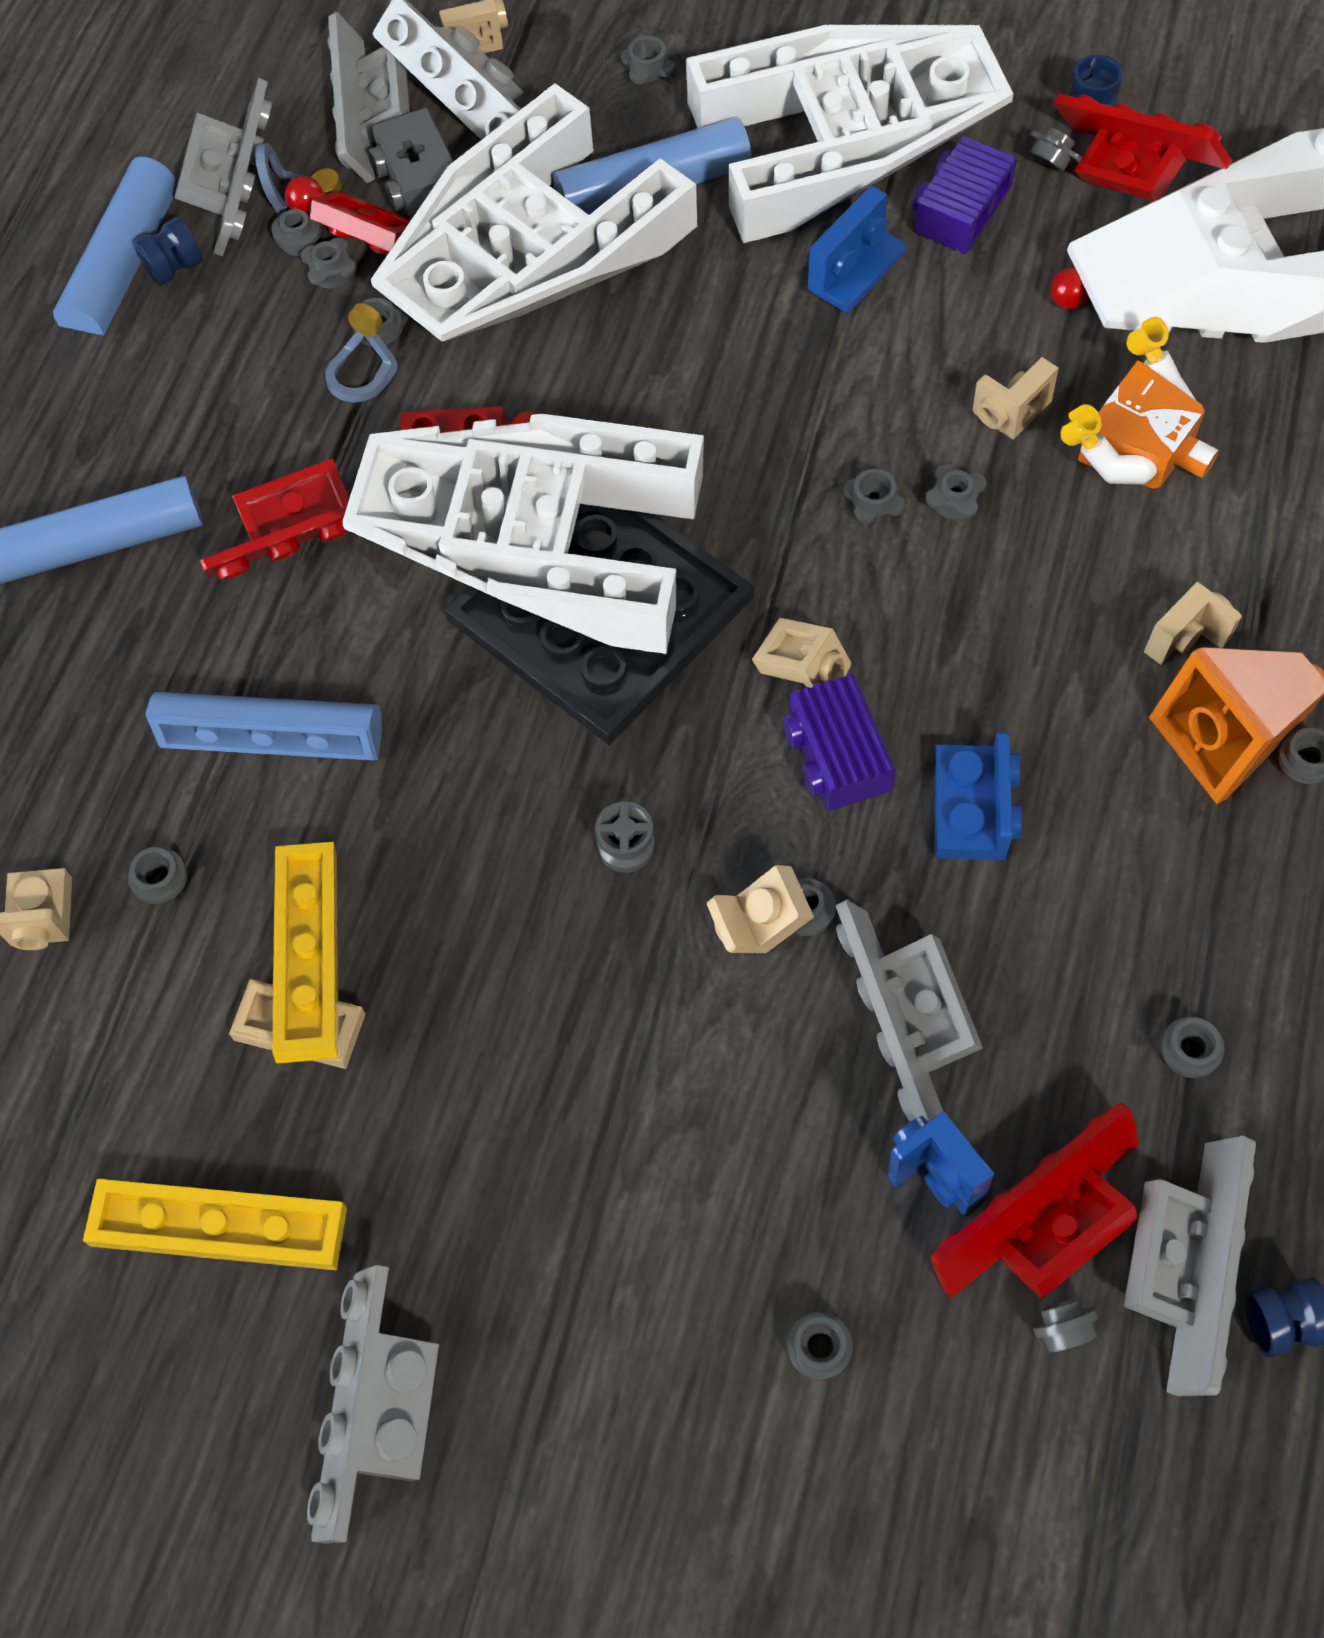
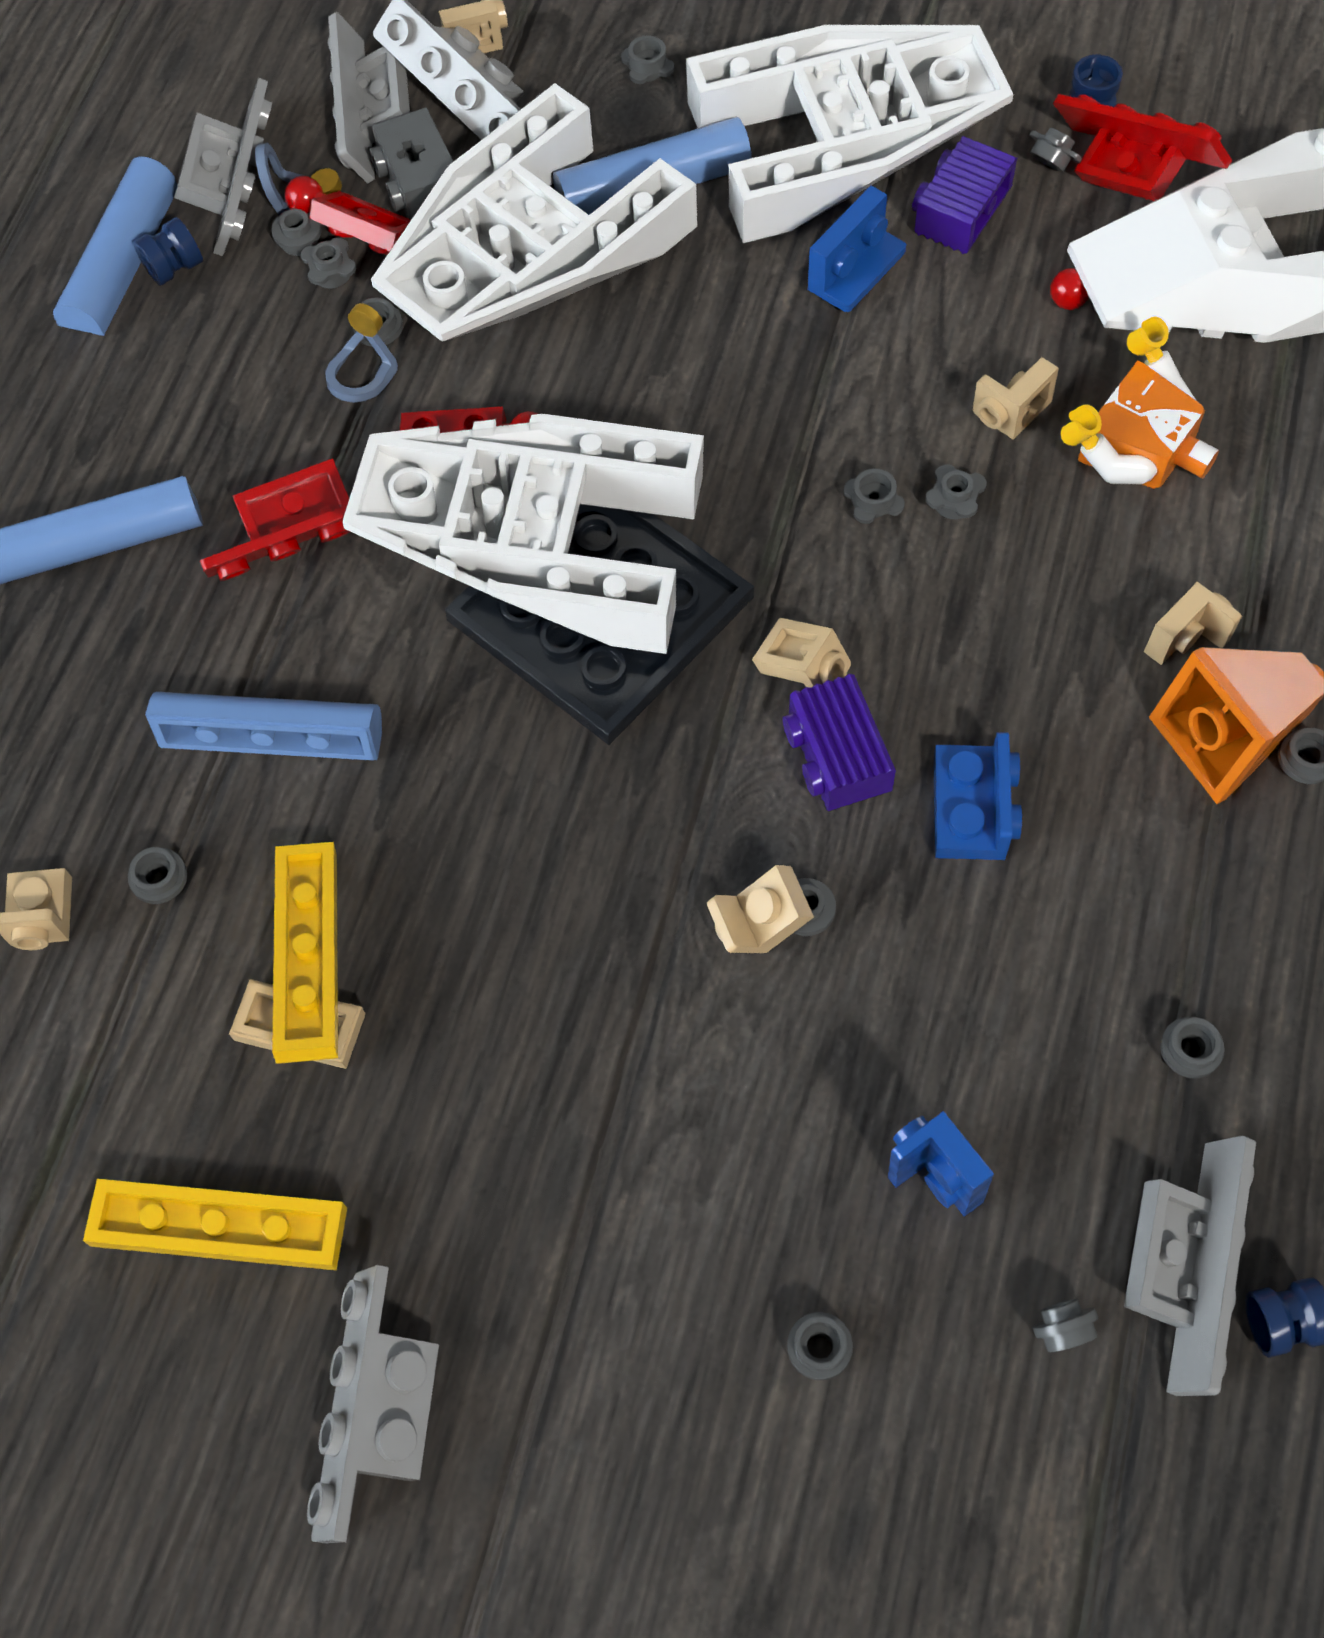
dark grey wheel [595,801,655,873] -> none
light grey bracket [836,900,983,1122] -> none
red bracket [930,1102,1140,1299] -> none

